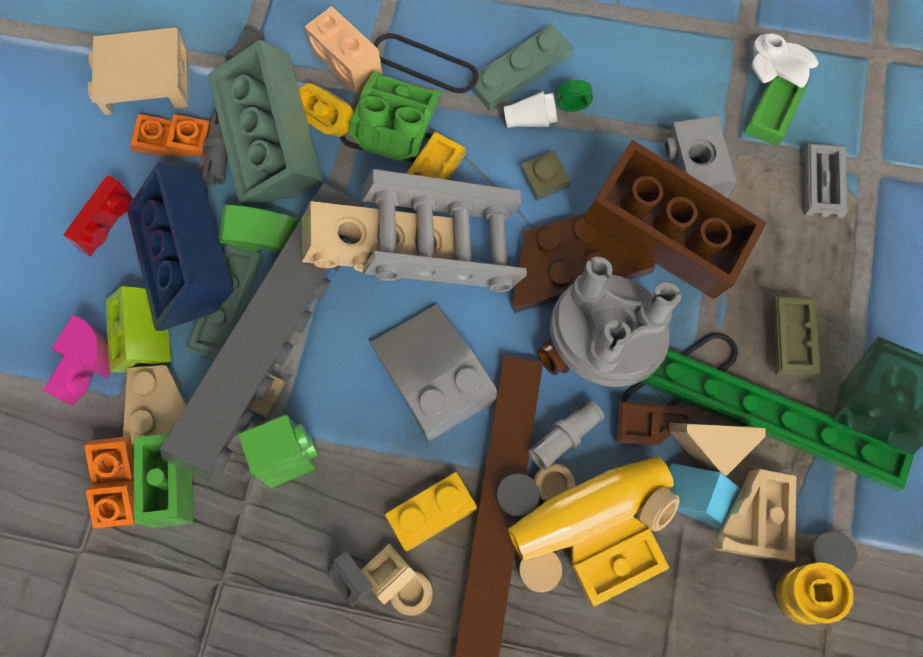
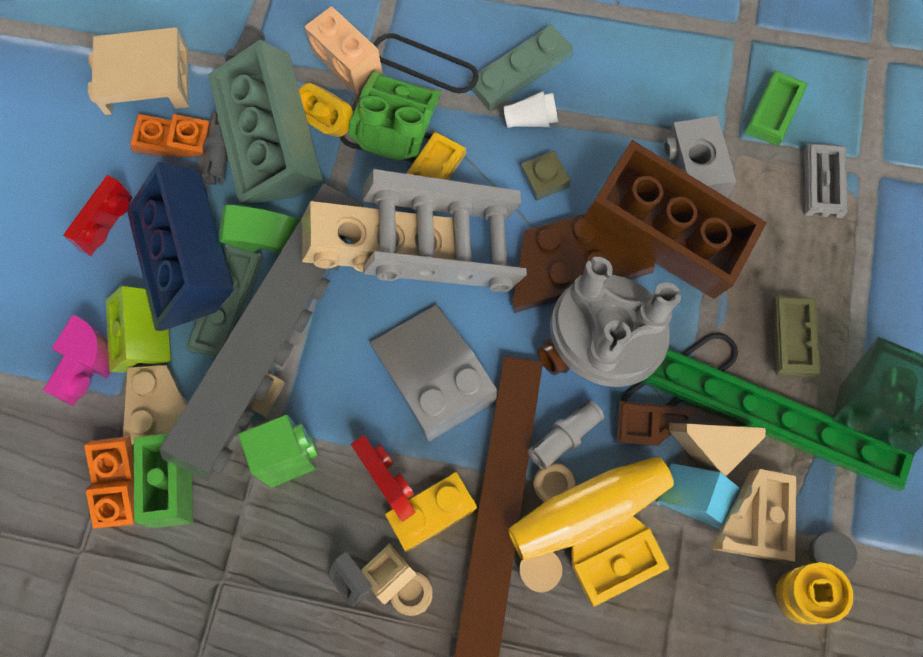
dark grey tile [497,474,539,518] -> none
green tile [556,80,593,112] -> none
tan tile [640,487,679,531] -> none
white plate [752,34,818,88] -> none
none -> red plate [350,435,416,522]

